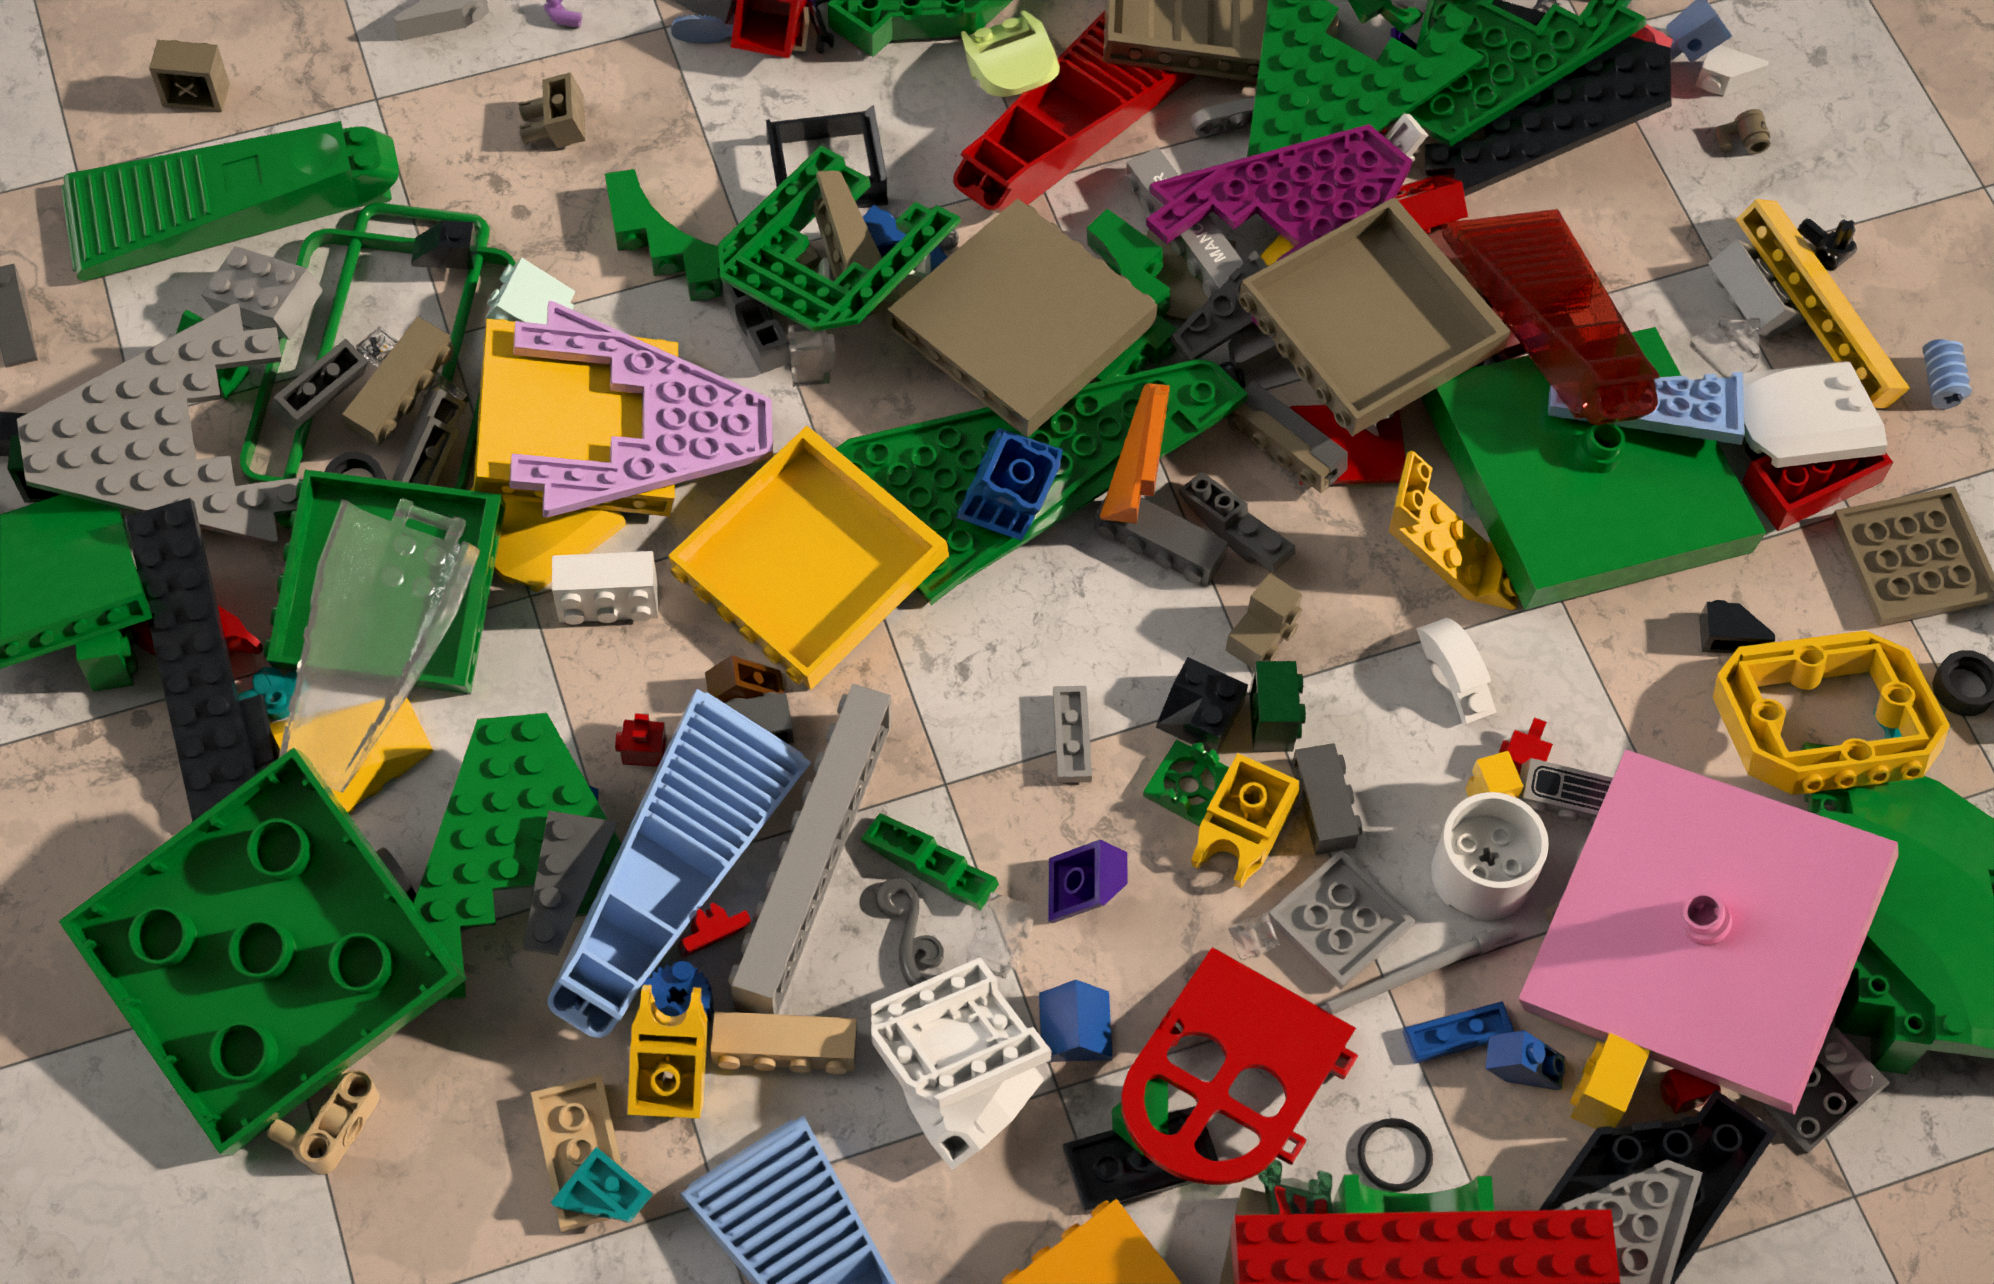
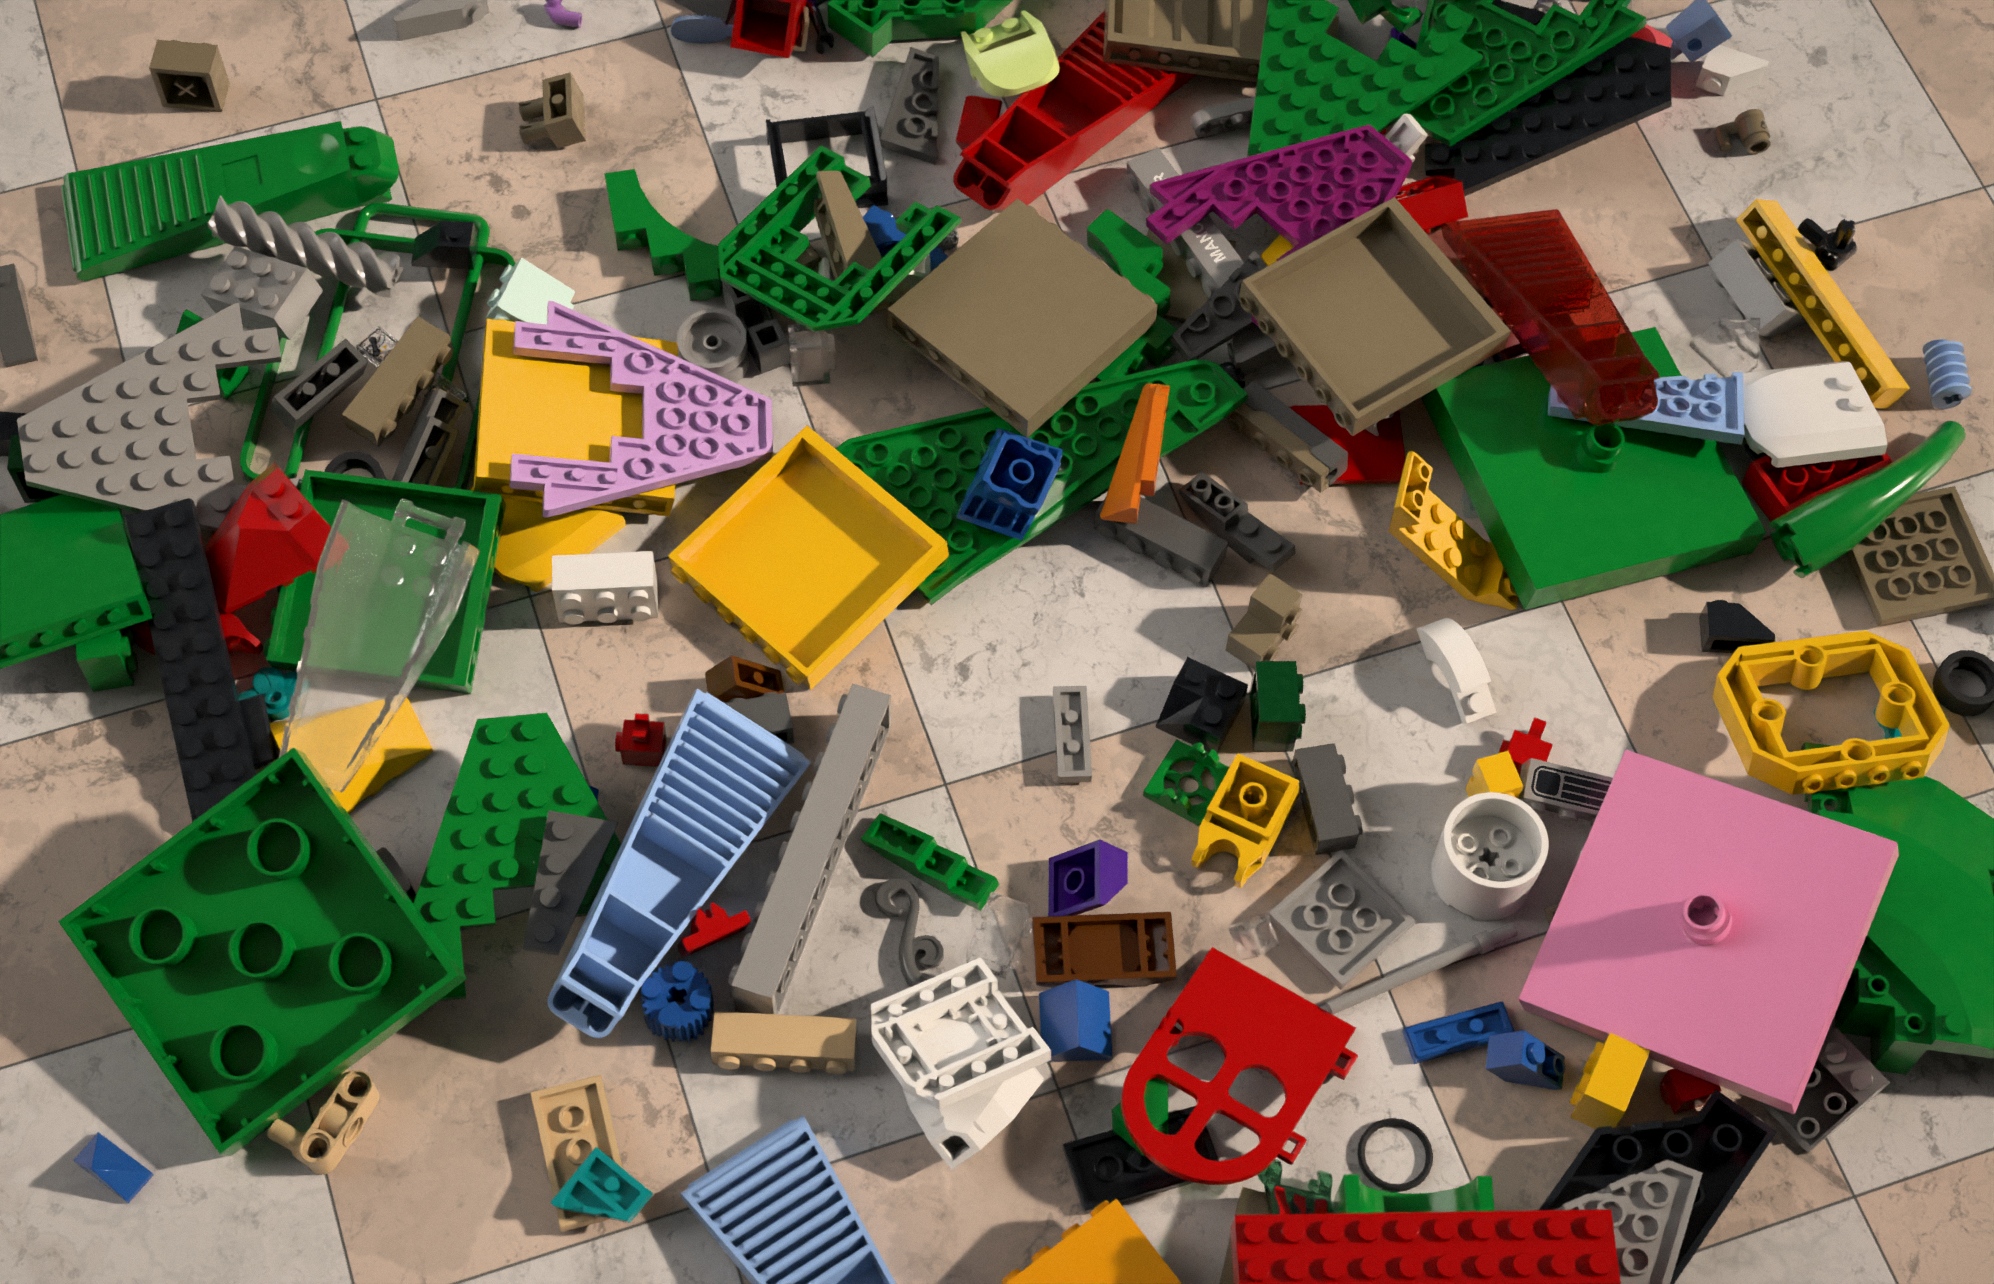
yellow brick [627,985,708,1119] -> none
none -> blue slope [73,1132,154,1203]
none -> red wedge [205,462,349,614]
none -> light grey piece [208,196,403,298]
none -> light grey wheel [677,308,750,383]
none -> dark grey wing [880,47,939,164]
none -> red slope [956,95,1003,151]
none -> reddish brown slope [1032,912,1177,988]
none -> green brick [1769,421,1966,578]

